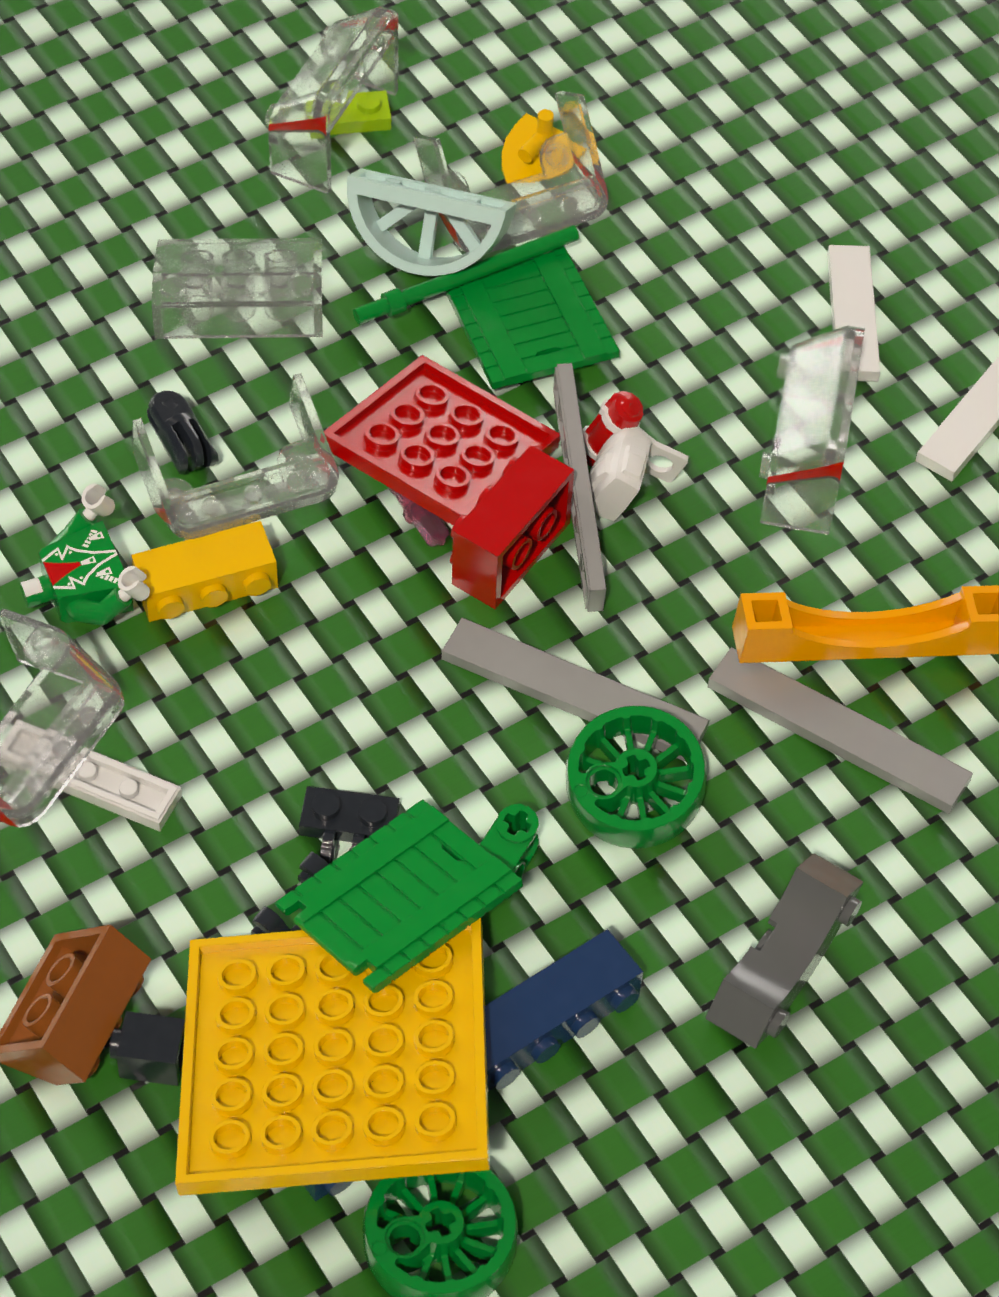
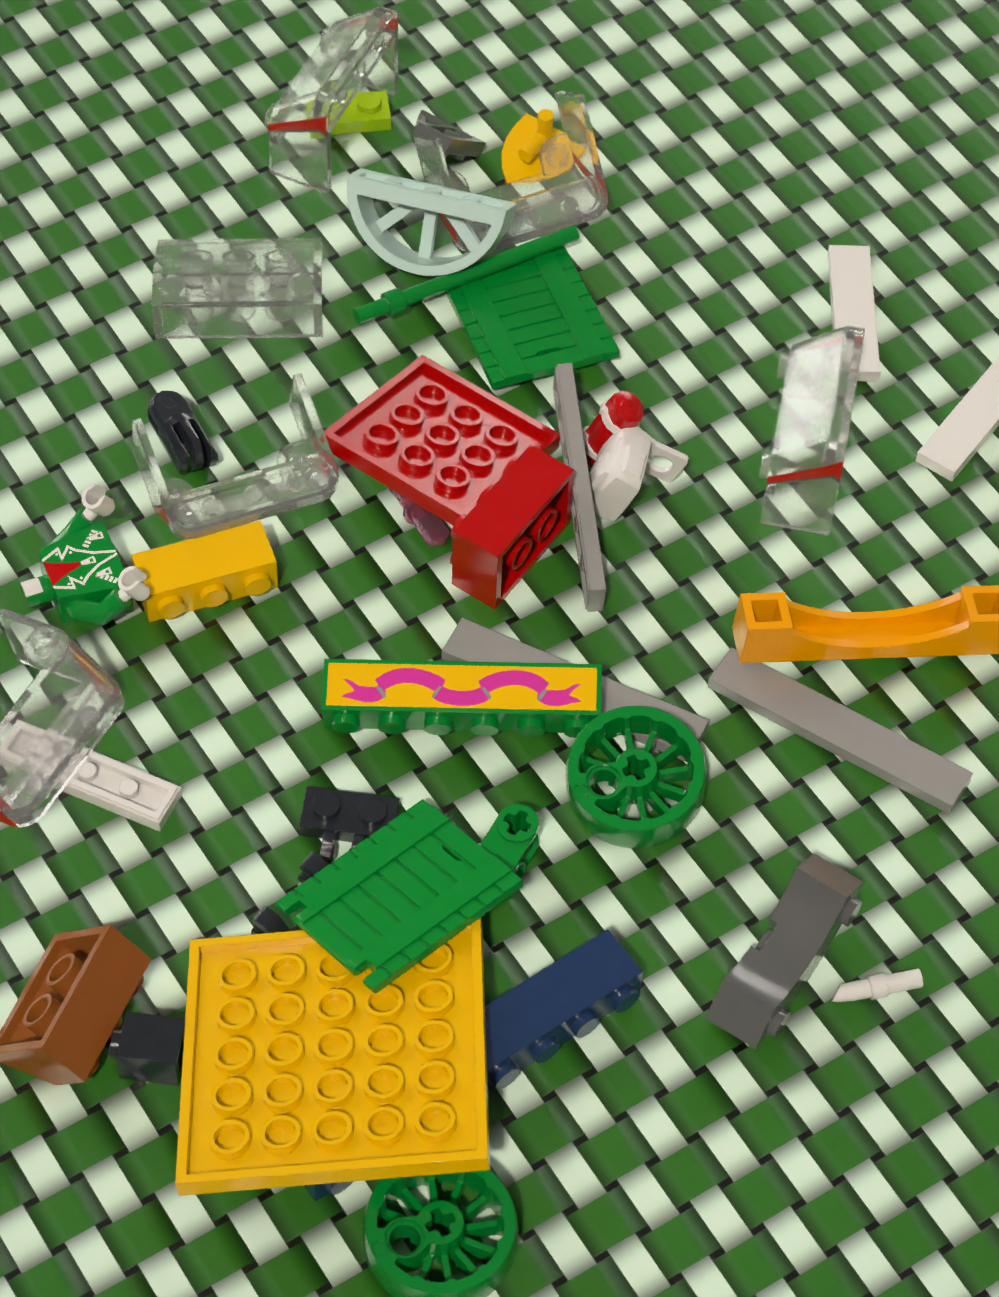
none -> brick [321,659,602,738]
none -> dark grey wing [412,110,486,160]
none -> white piece [832,969,923,1002]

